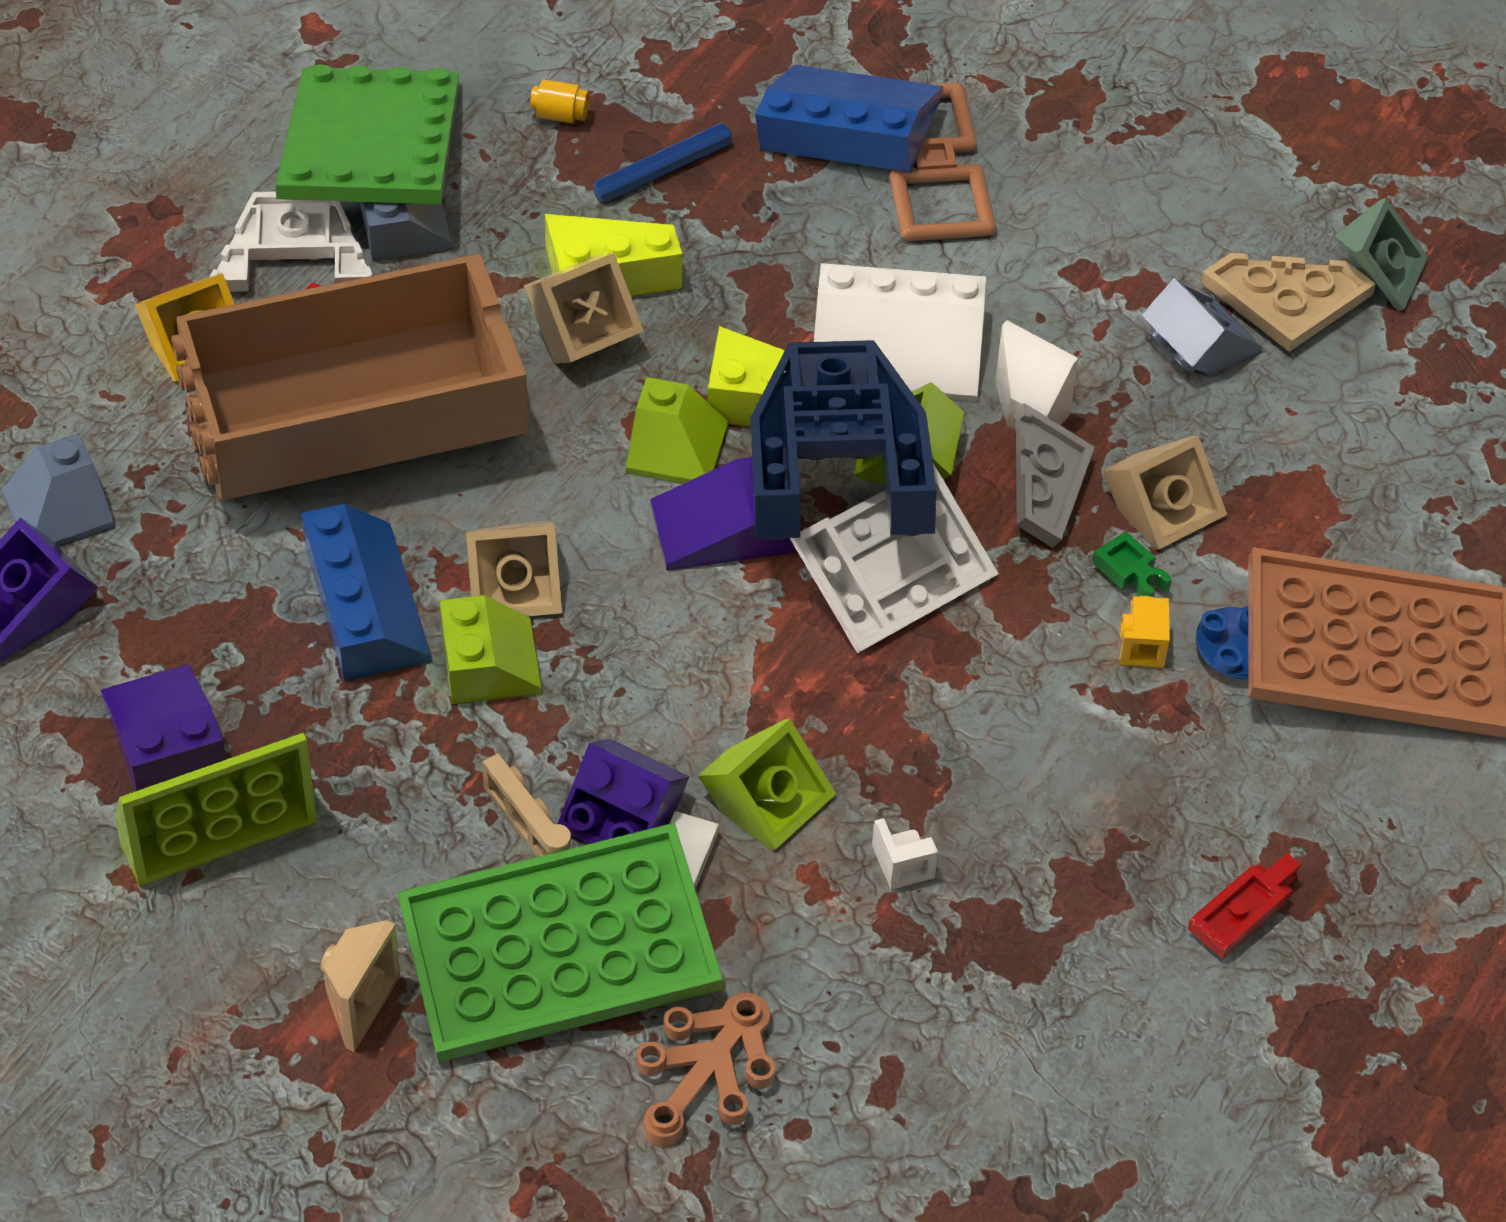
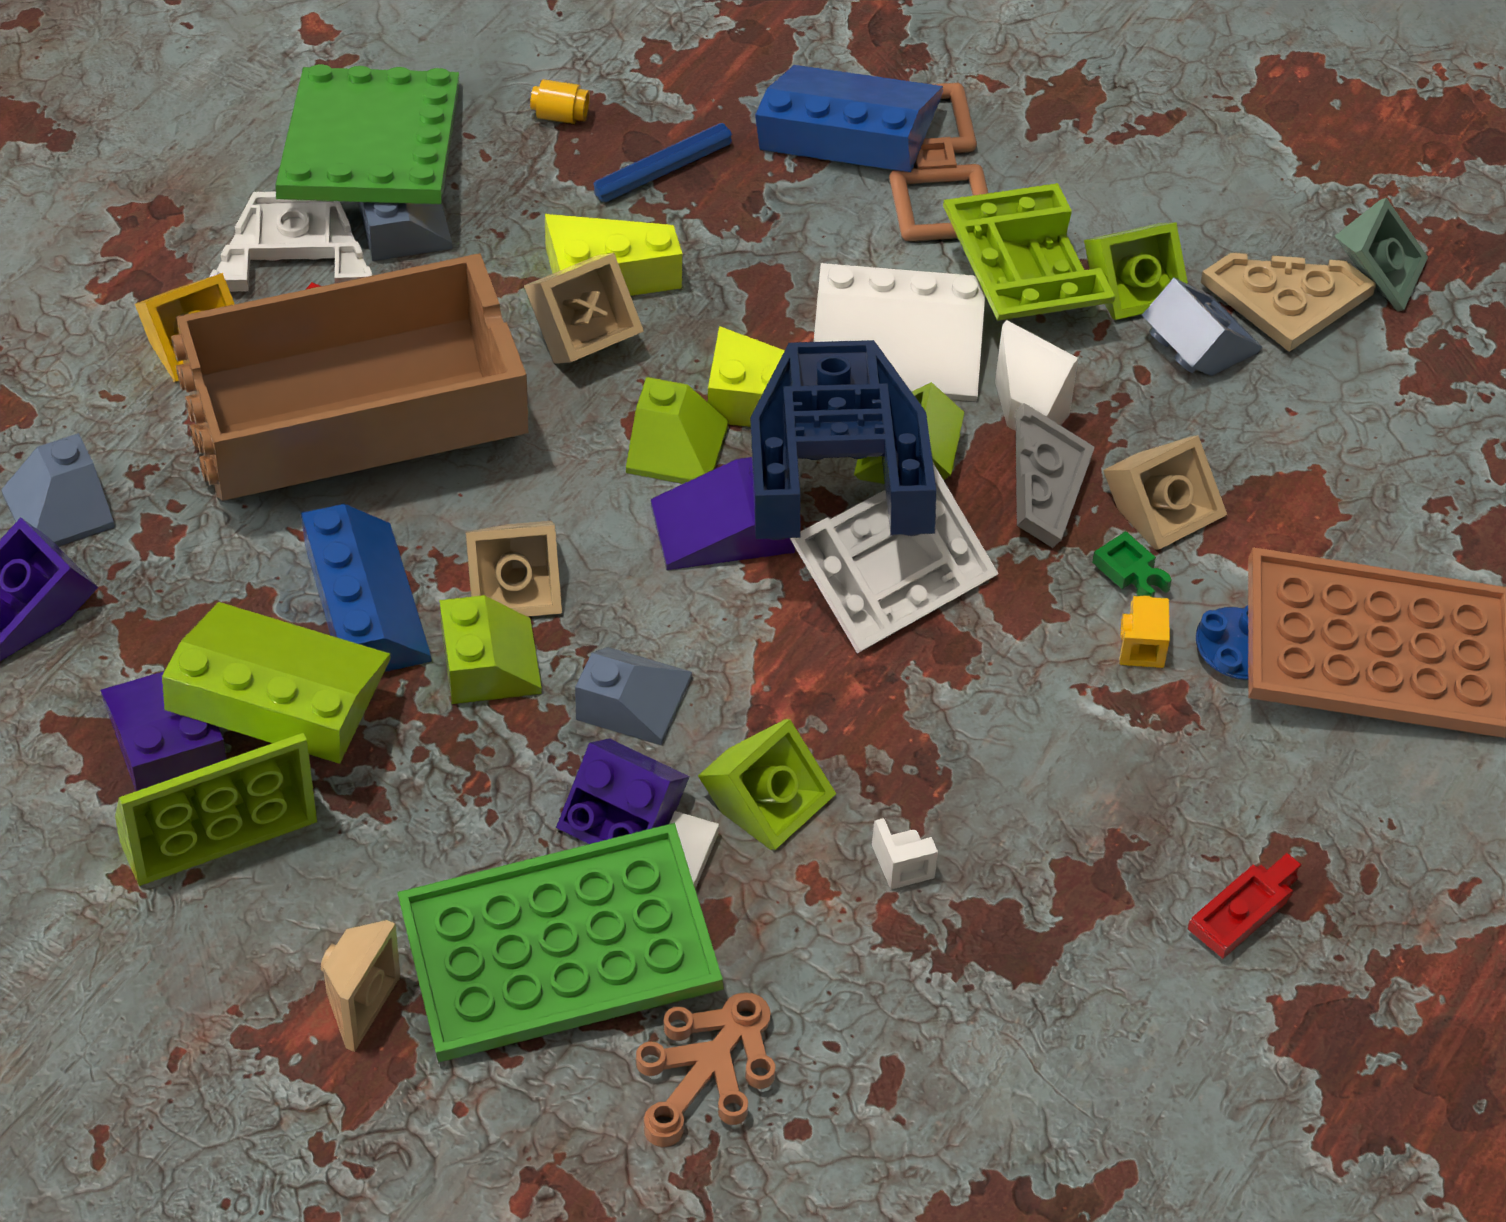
tan plate [482,753,571,857] -> none
none -> lime slope [162,602,390,764]
none -> sand blue slope [575,647,692,745]
none -> lime slope [943,183,1115,321]
none -> lime slope [1084,222,1188,320]

